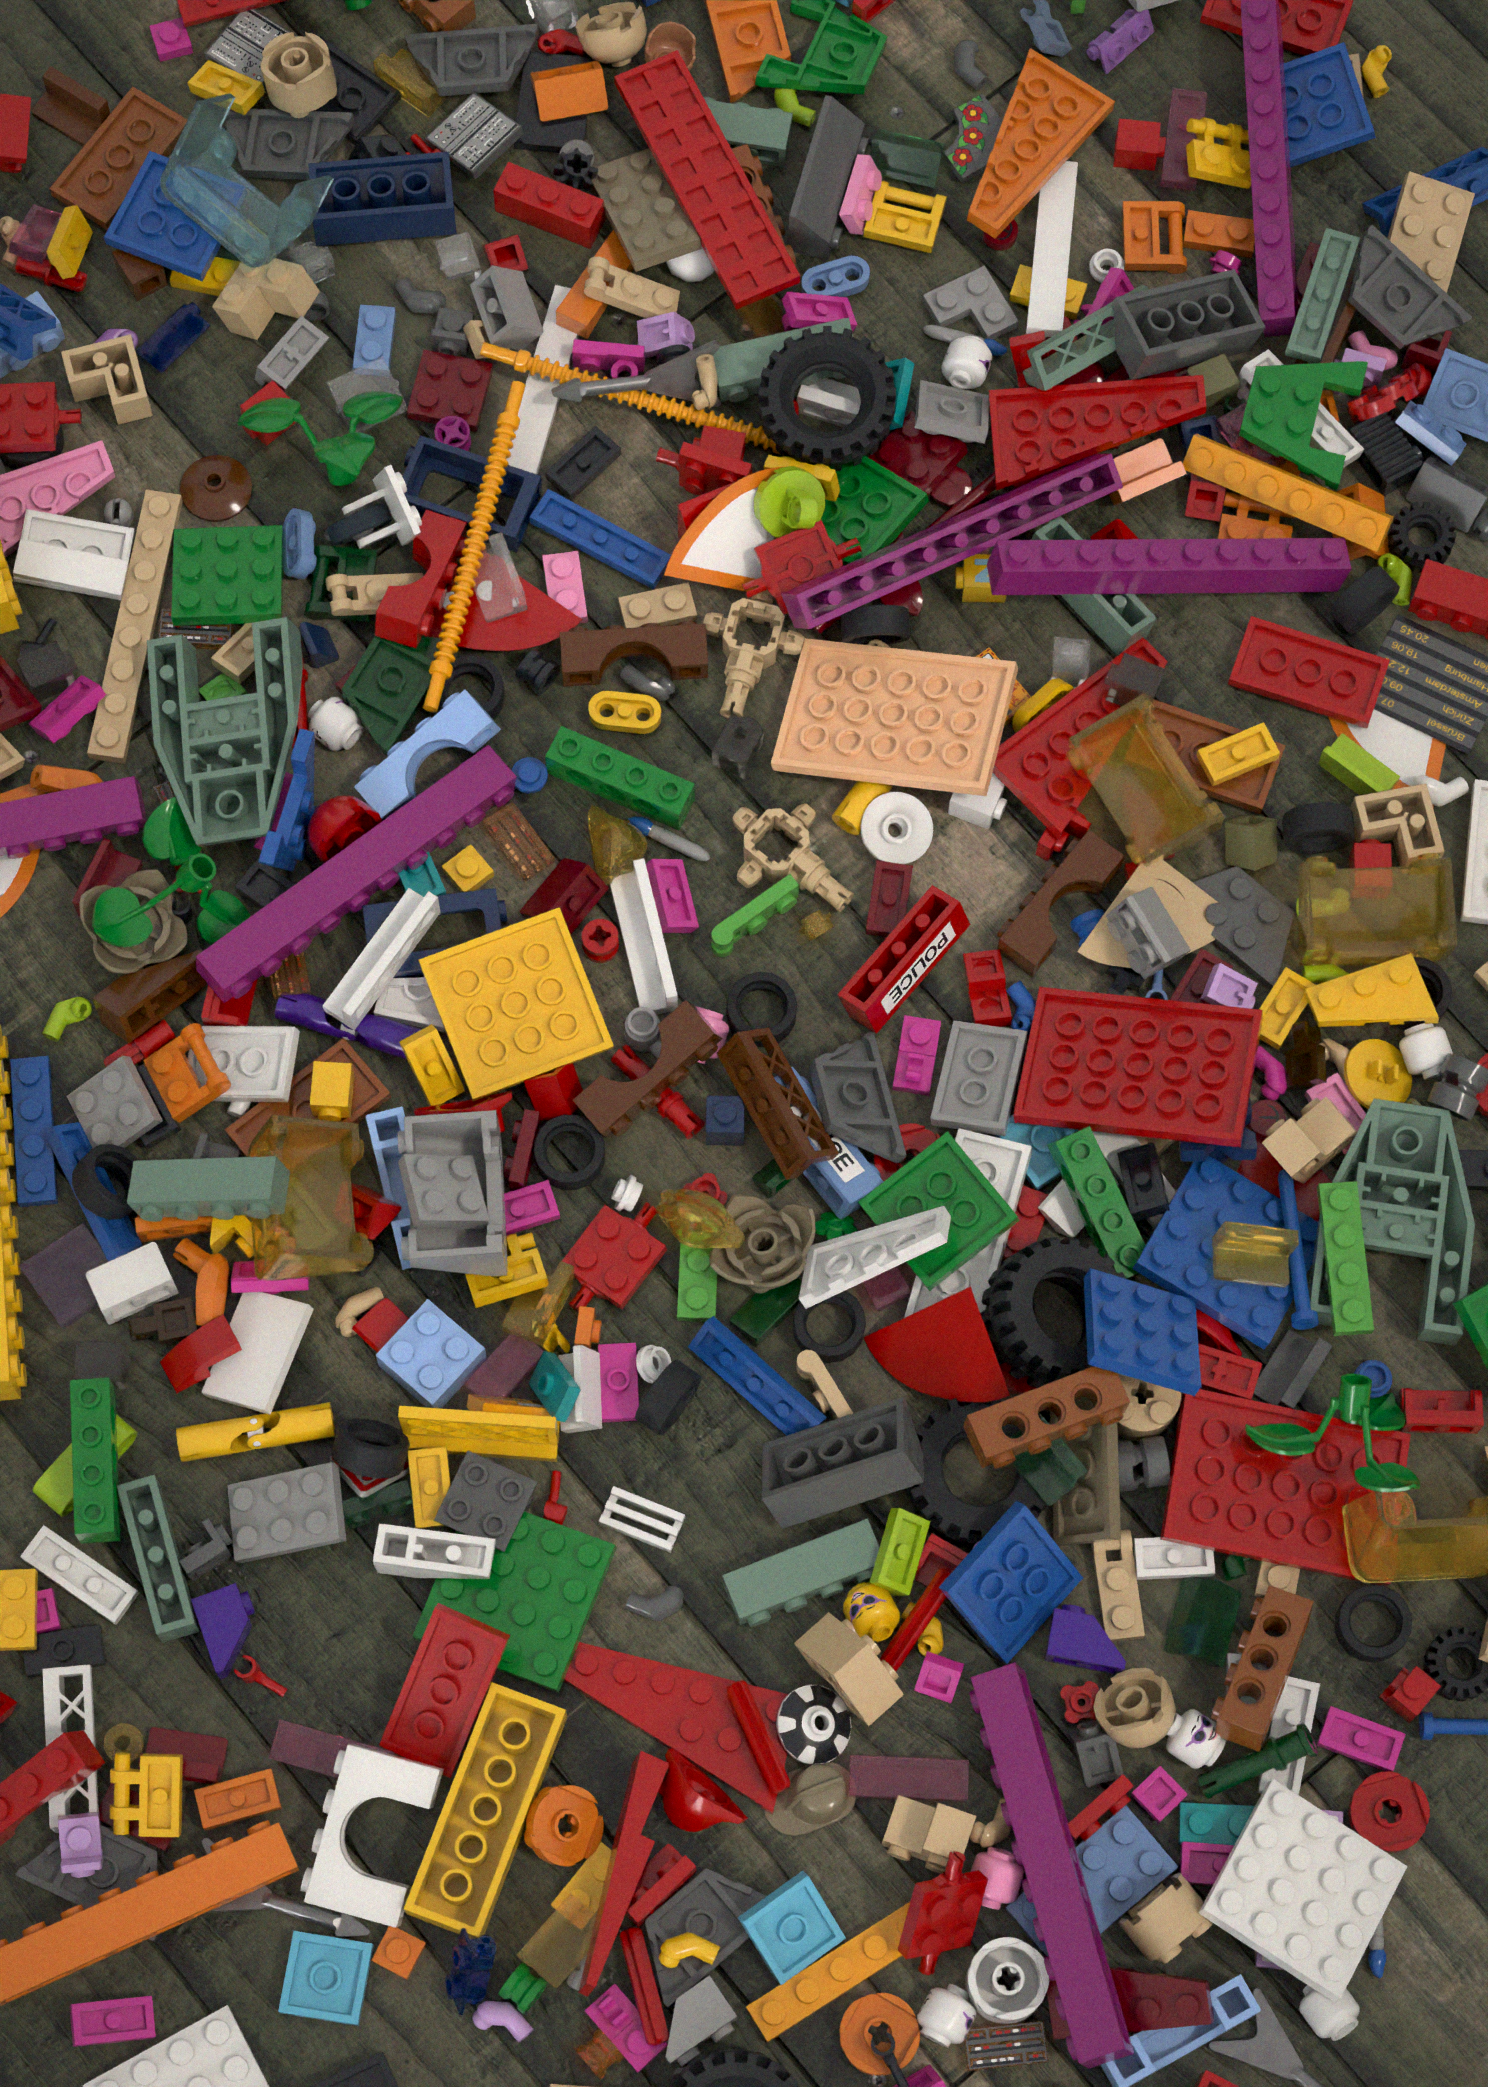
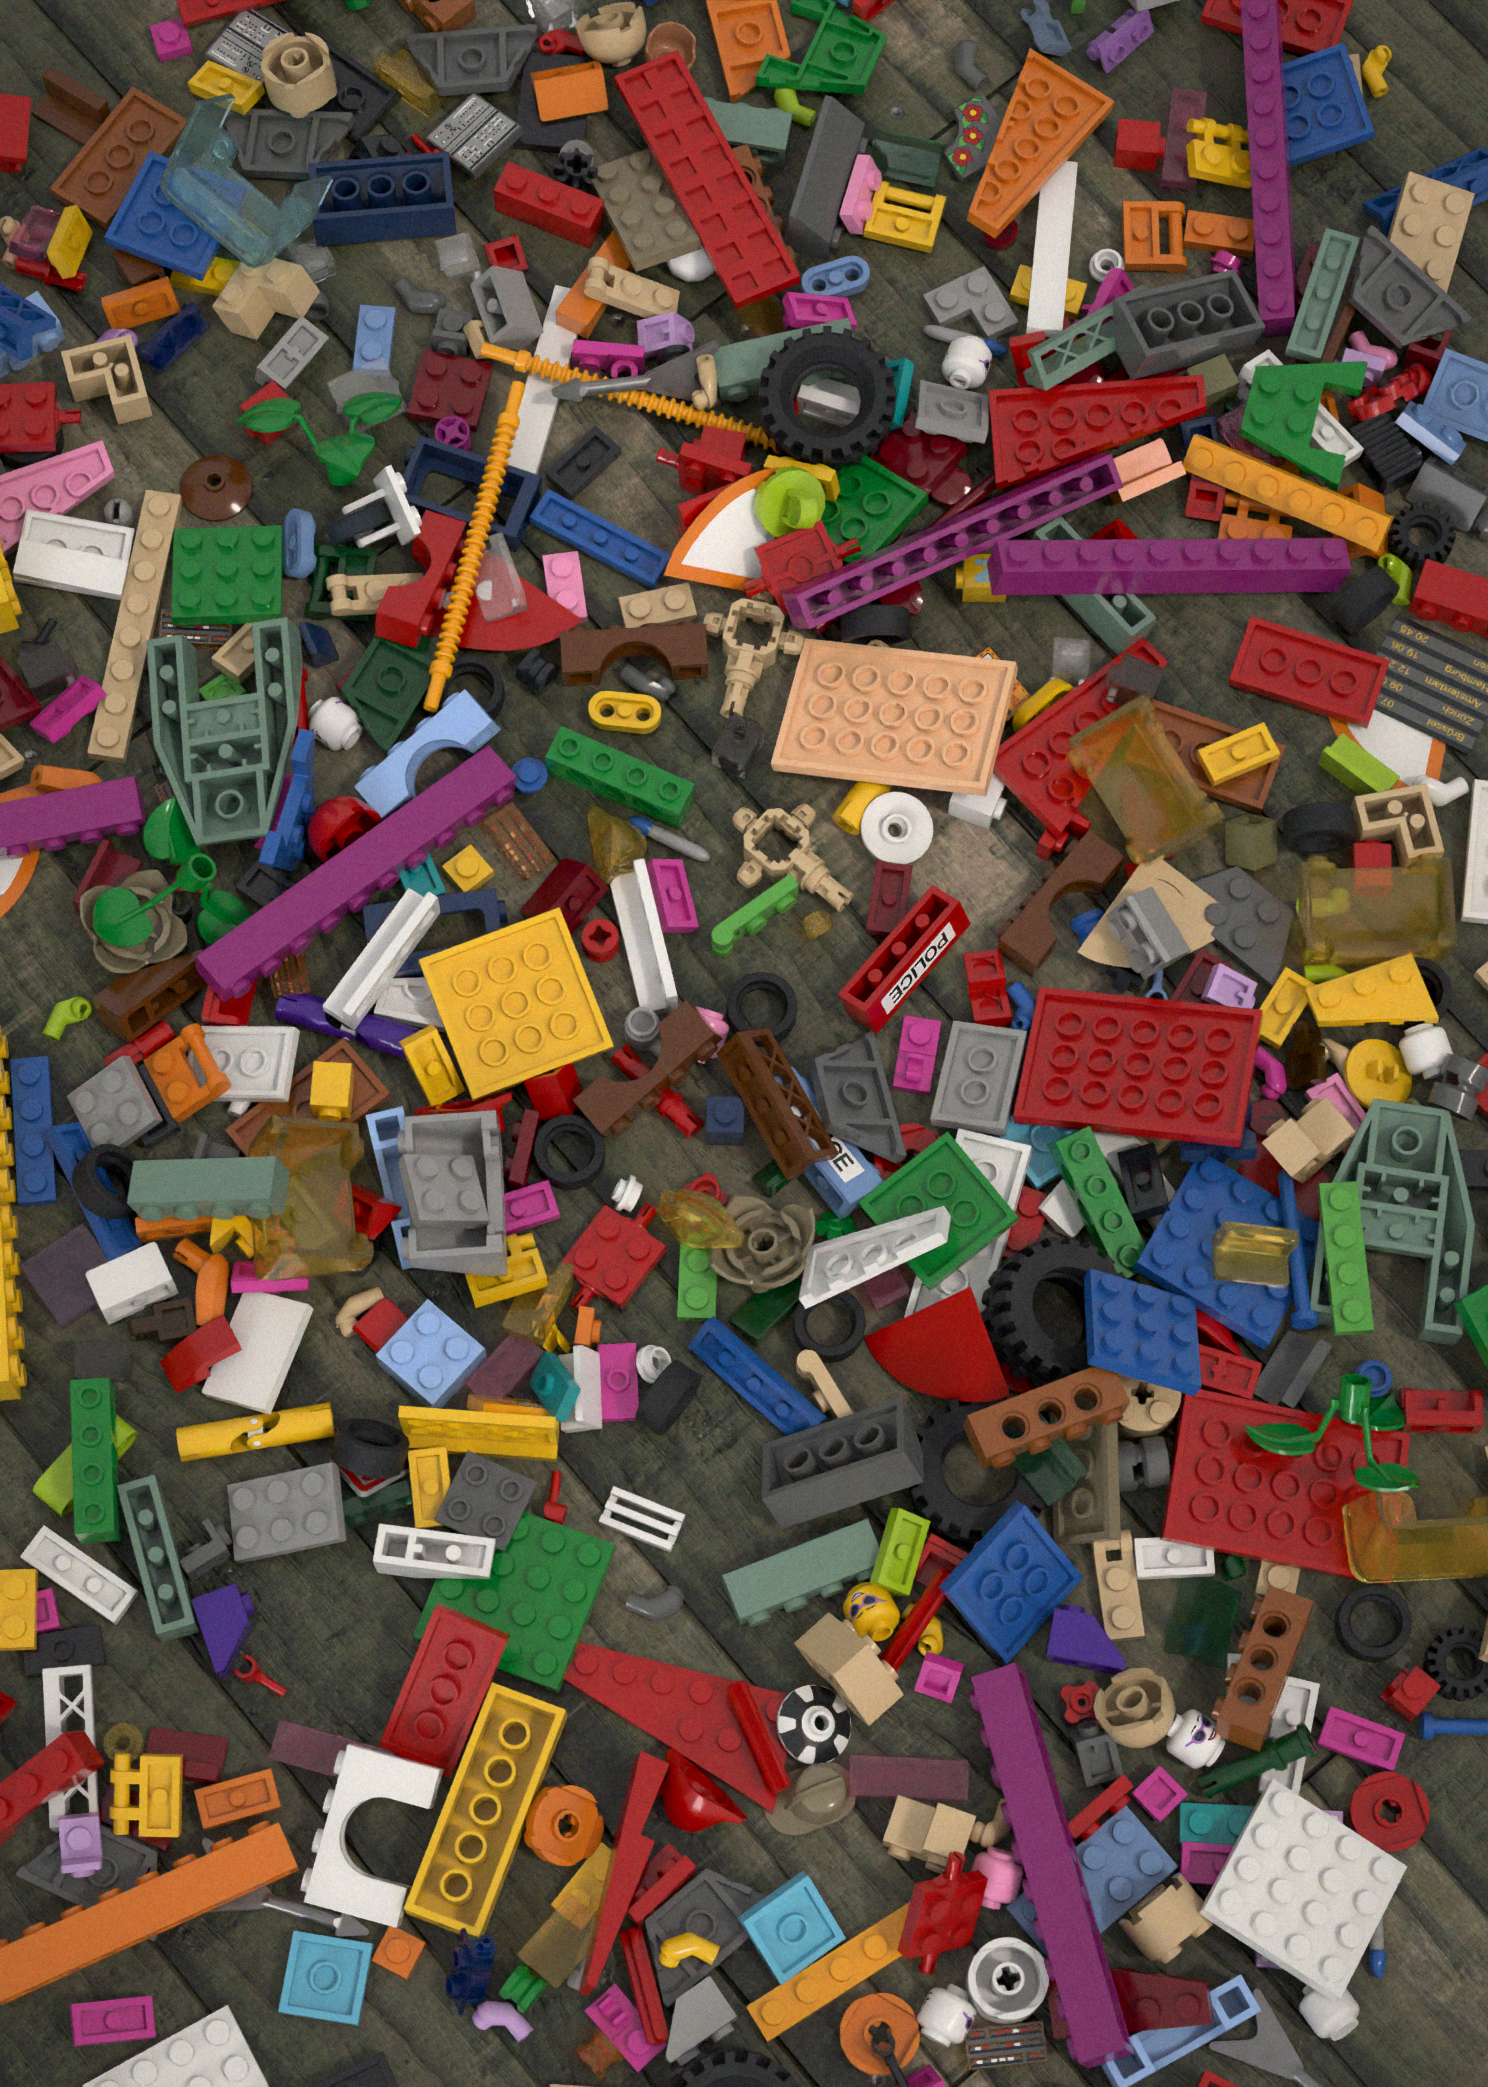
none -> orange plate [101,276,181,329]

